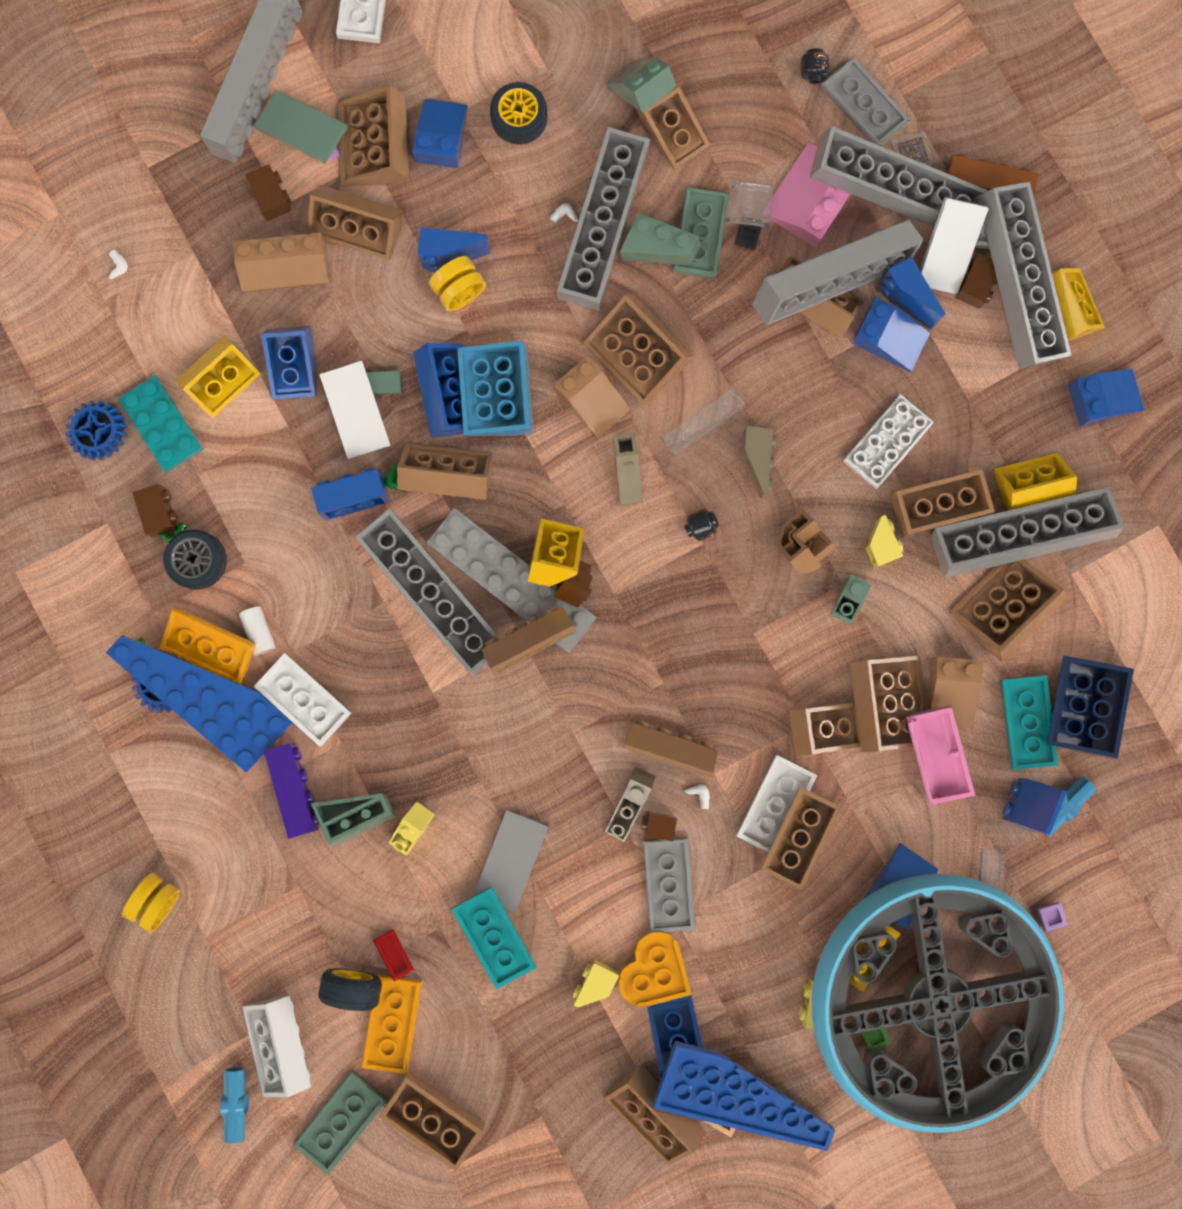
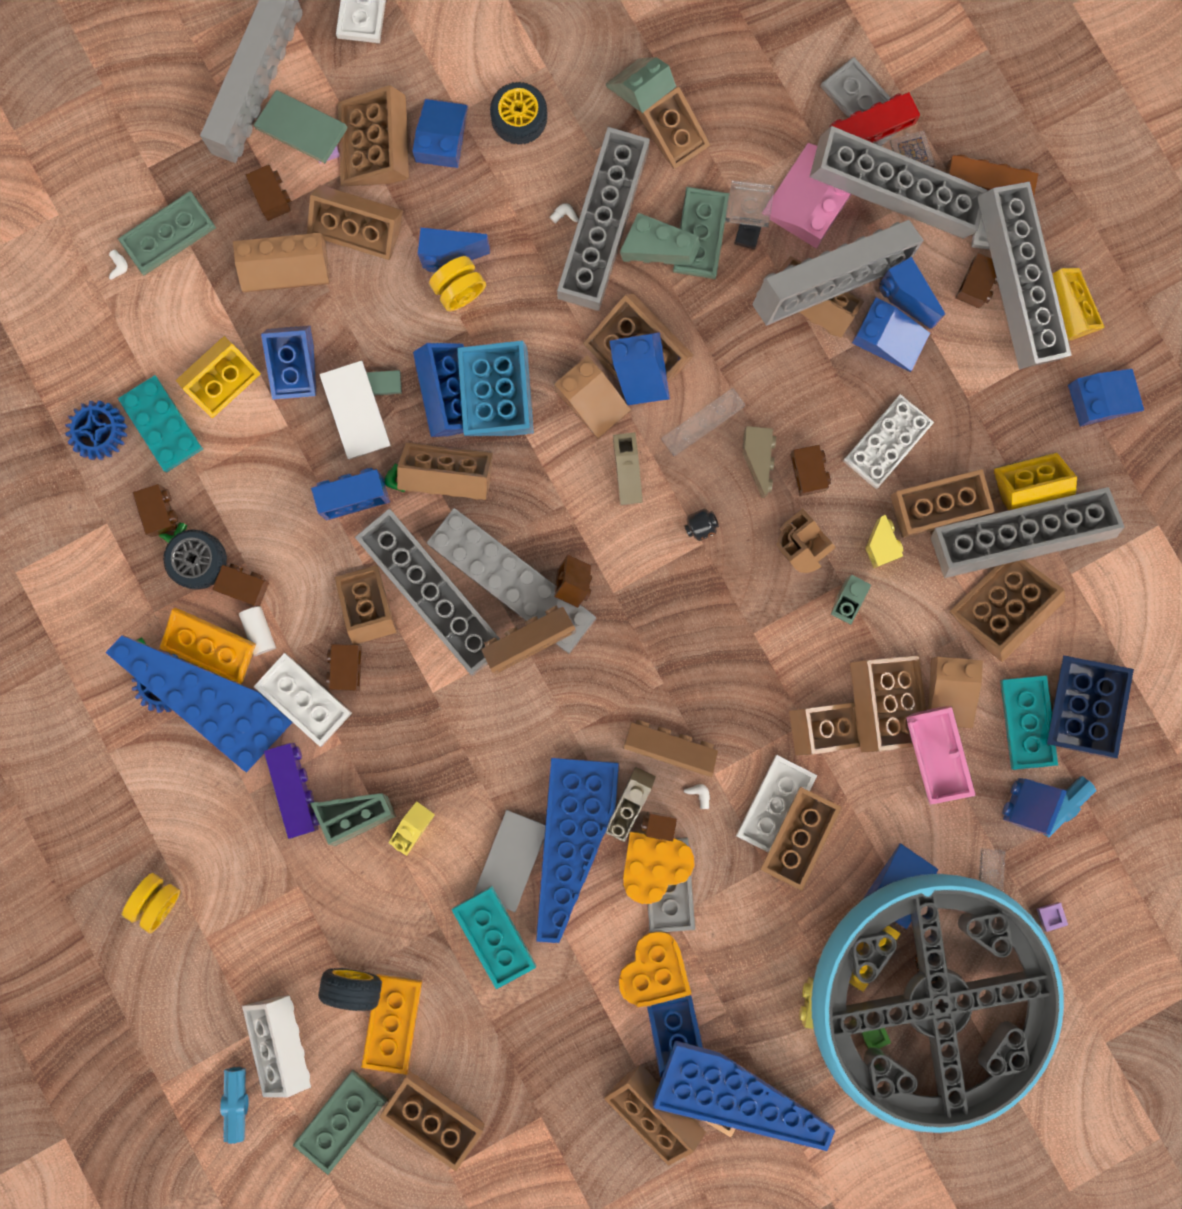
red tile [373,929,415,982] -> none
yellow slope [527,519,584,587] -> none
light yellow slope [572,960,619,1007] -> none
black head [801,48,829,84] -> none
white tile [920,197,989,294] -> none
none -> sand green tile [118,191,216,276]
none -> reddish brown brick [212,564,269,607]
none -> reddish brown brick [326,644,362,691]
none -> medium nougat slope [334,565,397,645]
none -> blue wing [536,758,619,943]
none -> blue slope [610,332,670,405]
none -> light orange plate [623,831,694,904]
none -> reddish brown brick [790,445,831,497]
none -> red brick [829,92,920,143]

